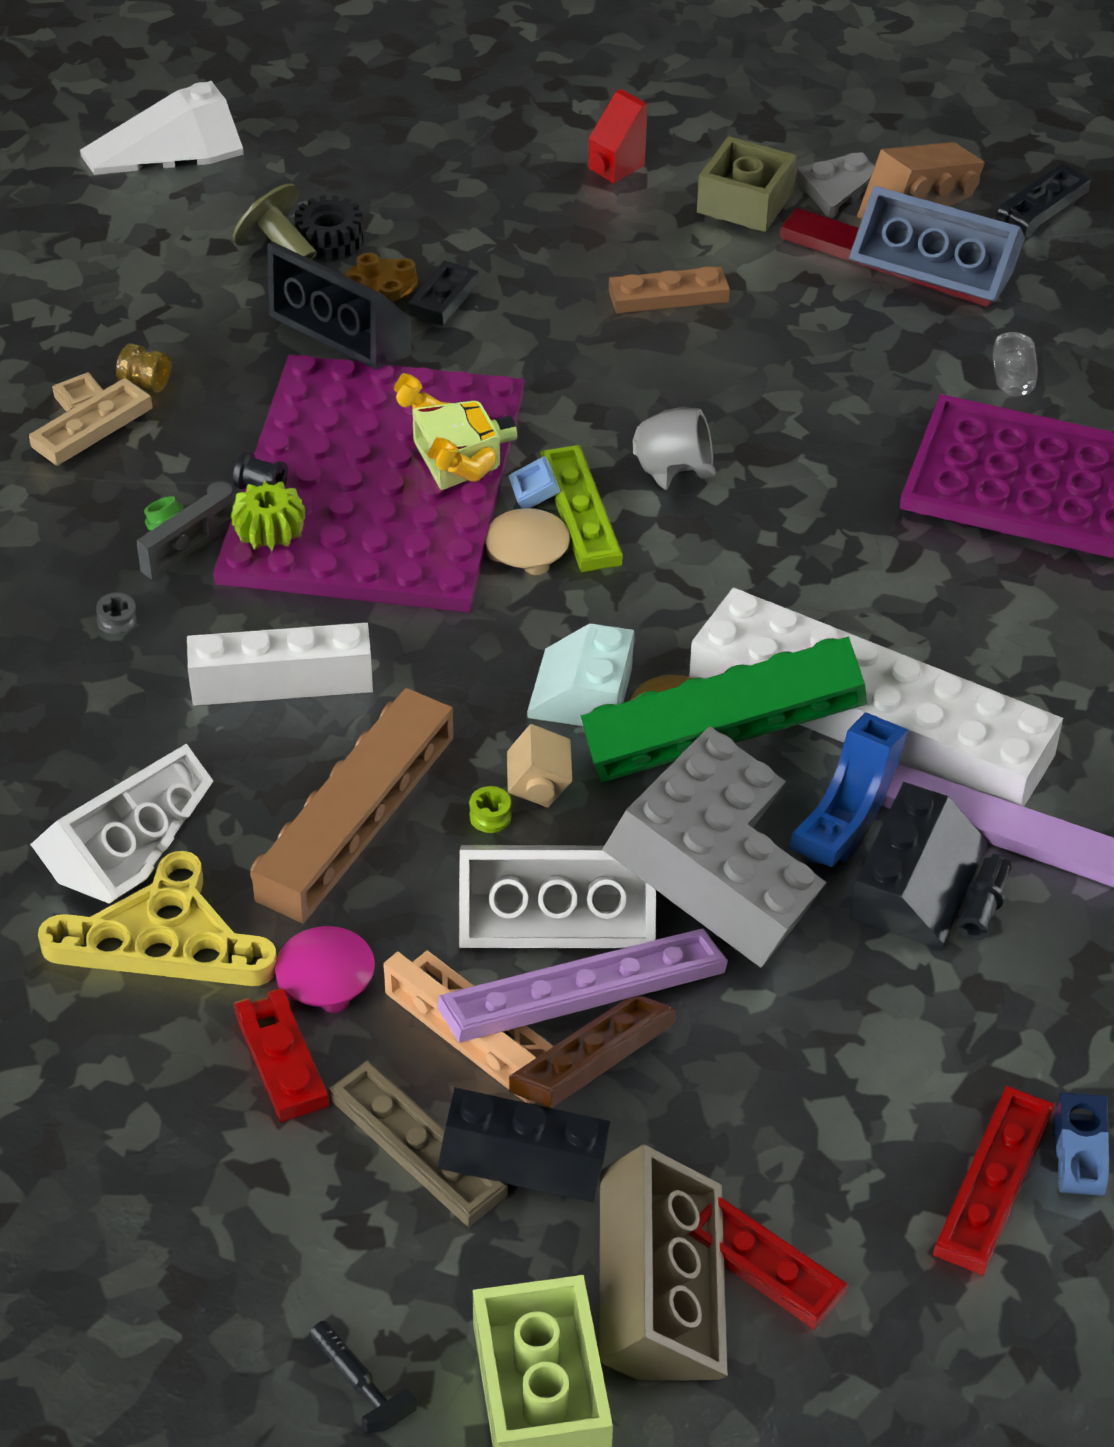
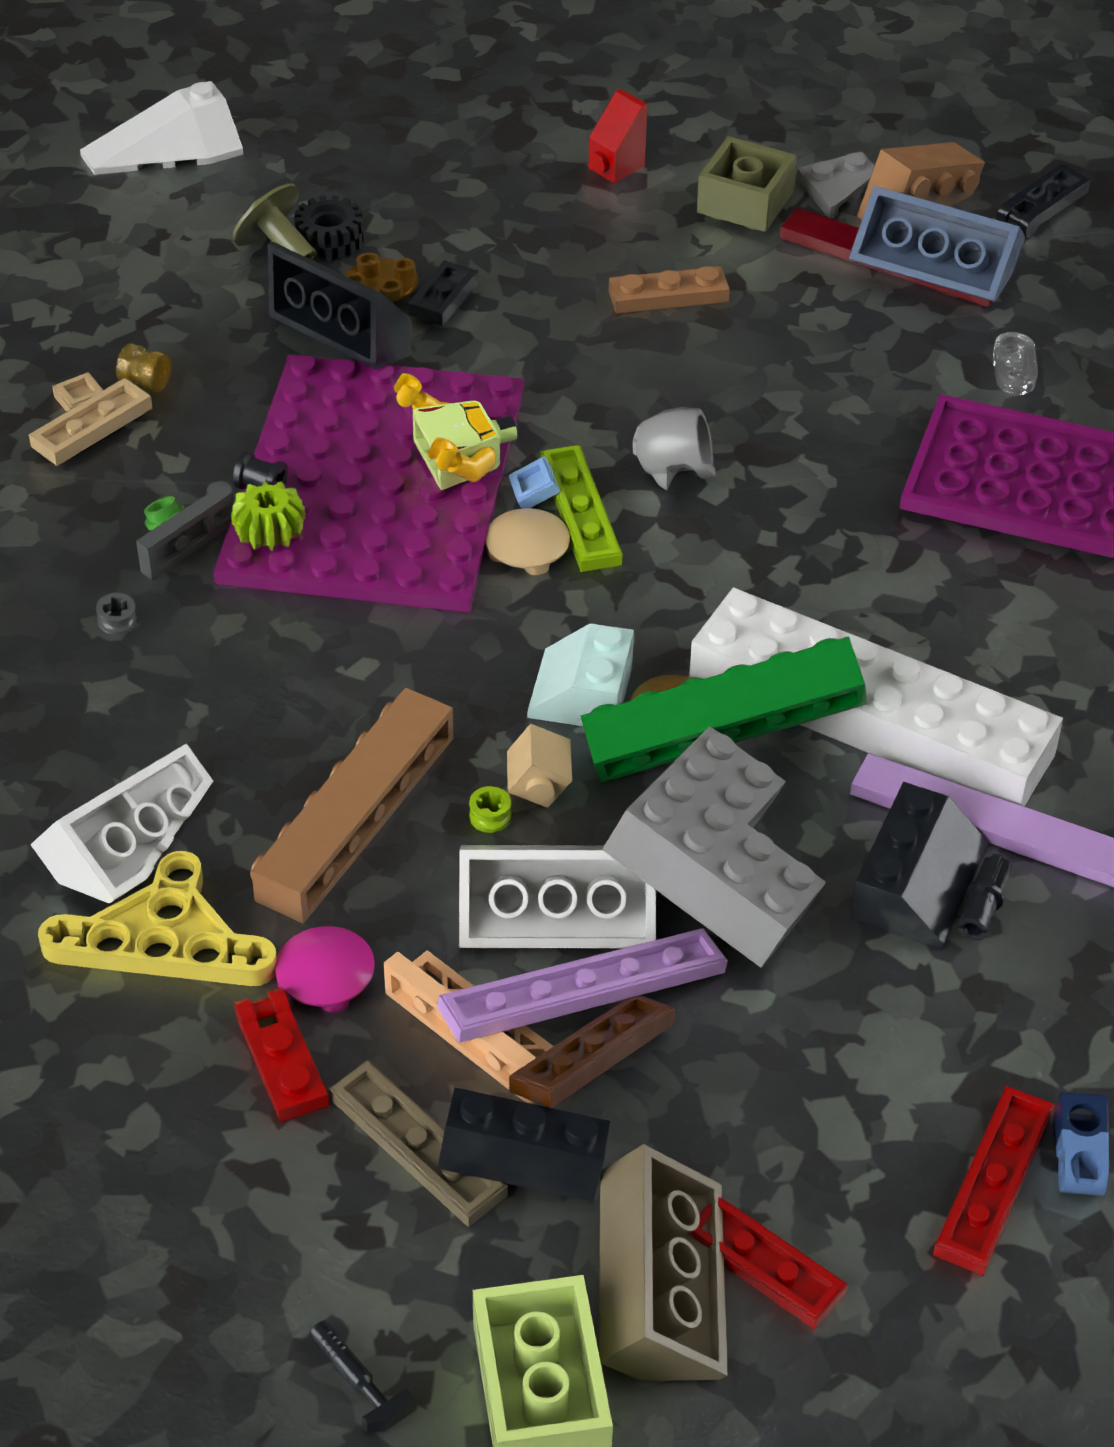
white slope [187,622,373,706] -> none
blue arch [789,712,908,867] -> none

